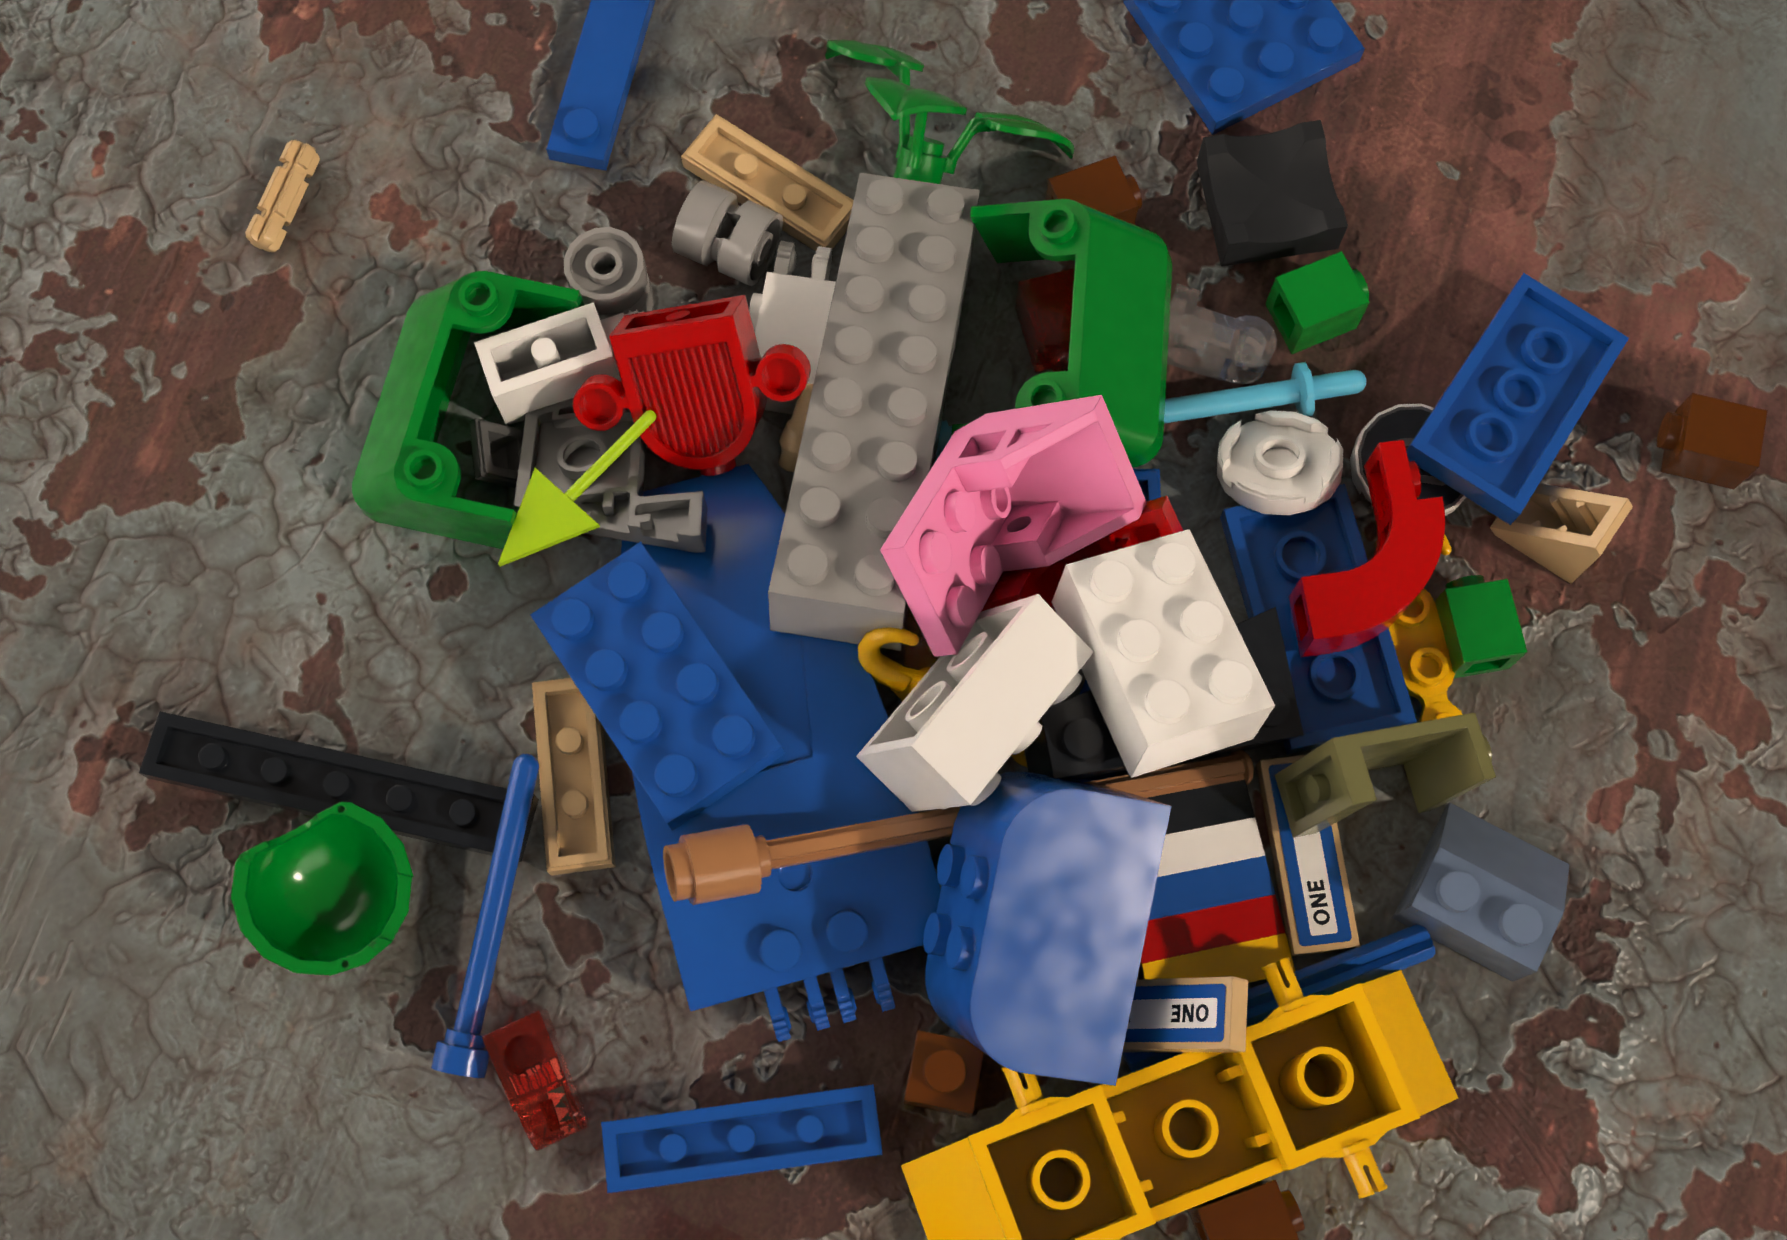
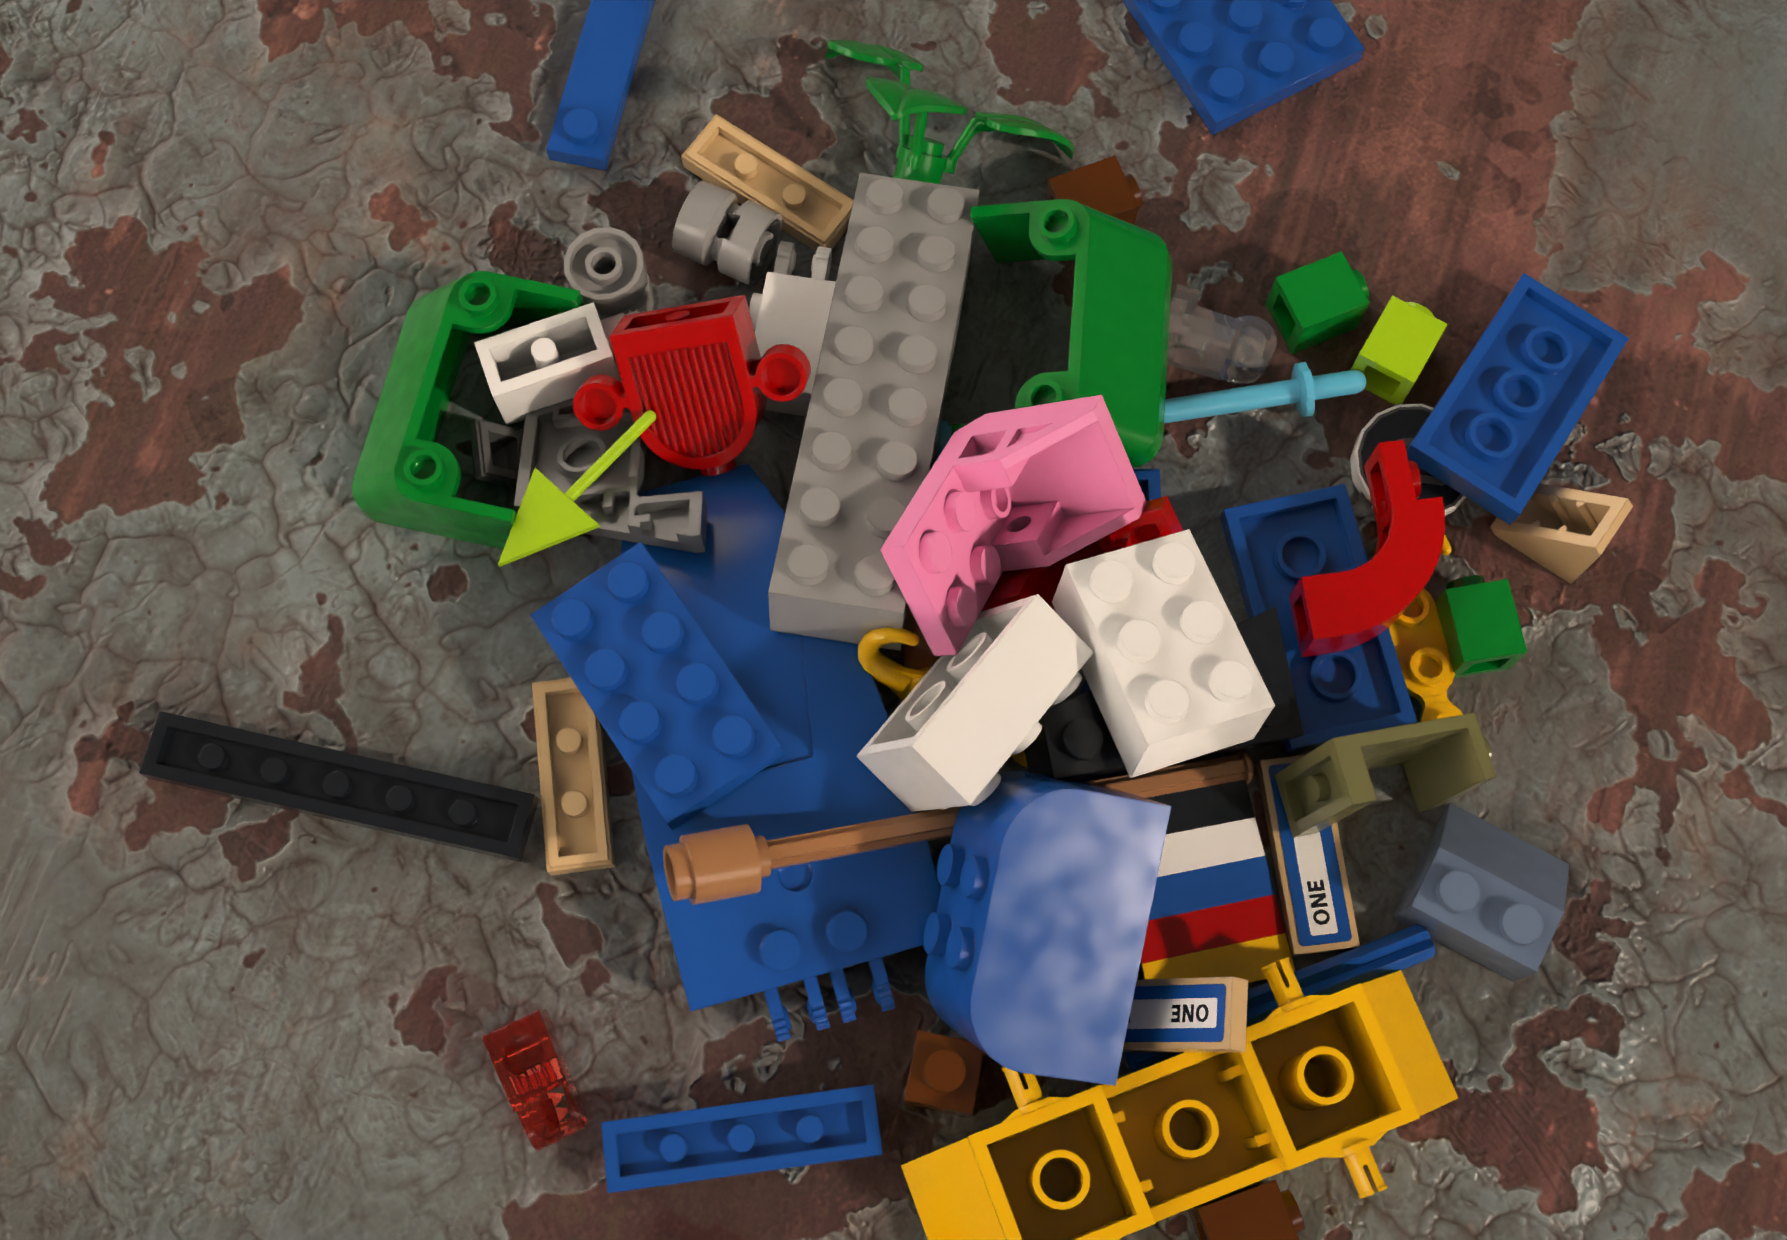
green cylinder [231,802,414,976] -> none
tan axle [245,140,320,253] -> none
blue piece [431,754,539,1078] -> none
tan piece [779,383,813,472] -> none
clear red brick [1015,268,1075,372] -> none
black brick [1197,120,1348,267] -> none
white tile [1217,410,1343,515] -> none
reddish brown brick [1657,393,1768,489] -> none
none -> lime brick [1351,295,1448,405]

